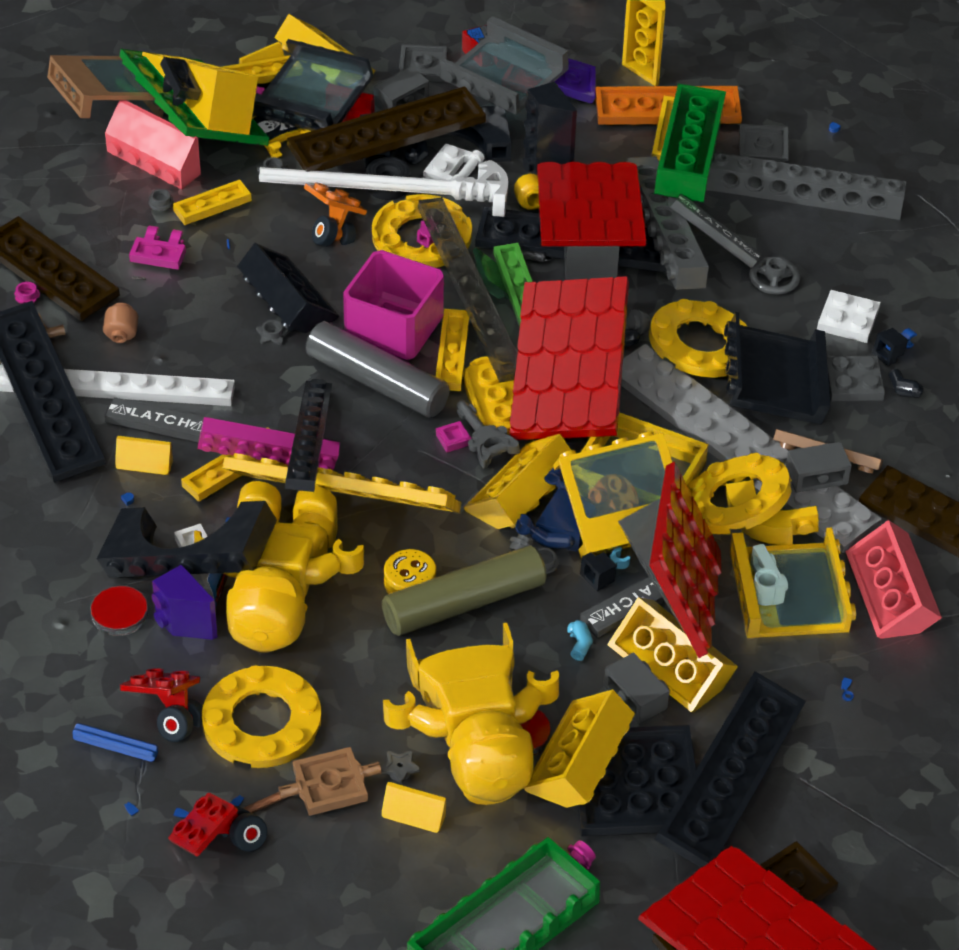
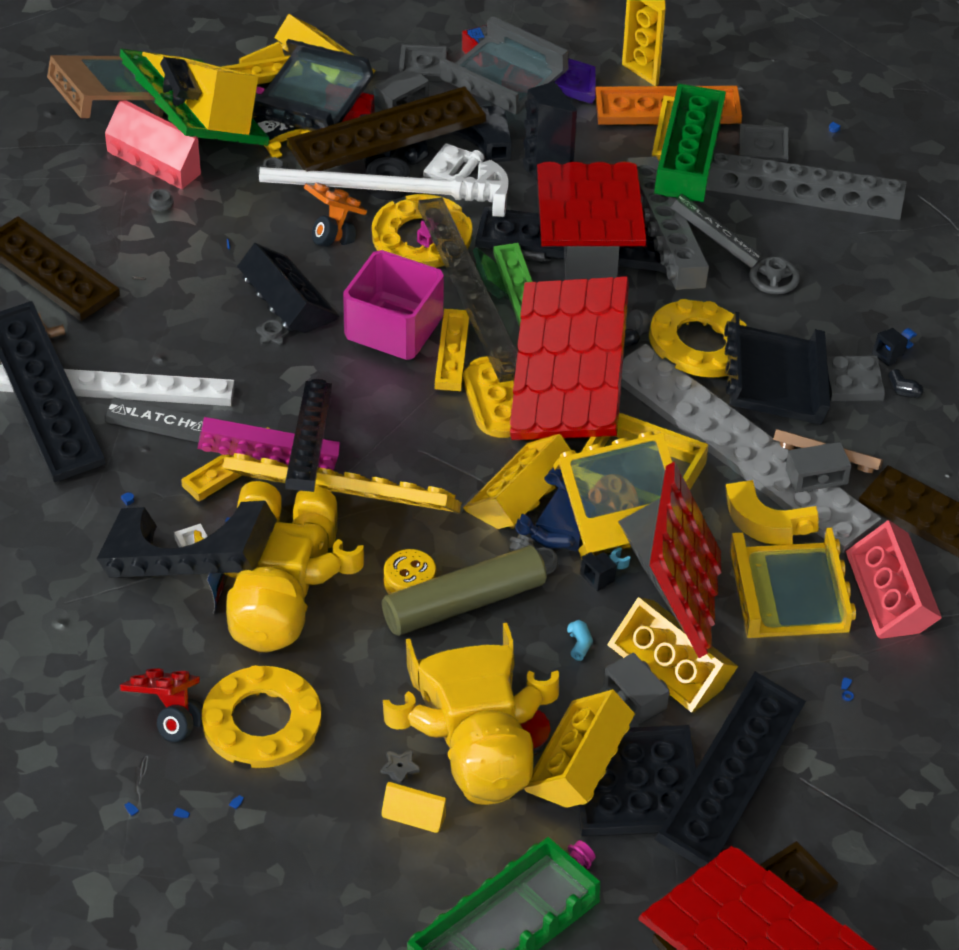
dark pink plate [14,282,40,304] -> none
blue axle [72,723,158,762] -> none
red tile [90,585,148,636] -> none
nougat head [103,303,139,343] -> none
yellow slope [115,436,173,475] -> none
dark pink plate [129,225,186,270] -> none
dark purple slope [152,565,218,640] -> none
red plate [168,793,267,857] -> none
yellow plate [173,179,252,225] -> none
nougat piece [244,792,287,813] -> none
medium nougat plate [278,747,381,816] -> none
dark grey cylinder [306,321,449,418] -> none
dark pink tile [436,421,472,453] -> none
dark grey piece [456,400,520,469] -> none
yellow head [514,174,539,210] -> none
dark grey tile [580,577,665,638] -> none
yellow plate [689,453,792,534] -> none
light aqua plate [750,543,788,606] -> none
white plate [817,290,881,343] -> none

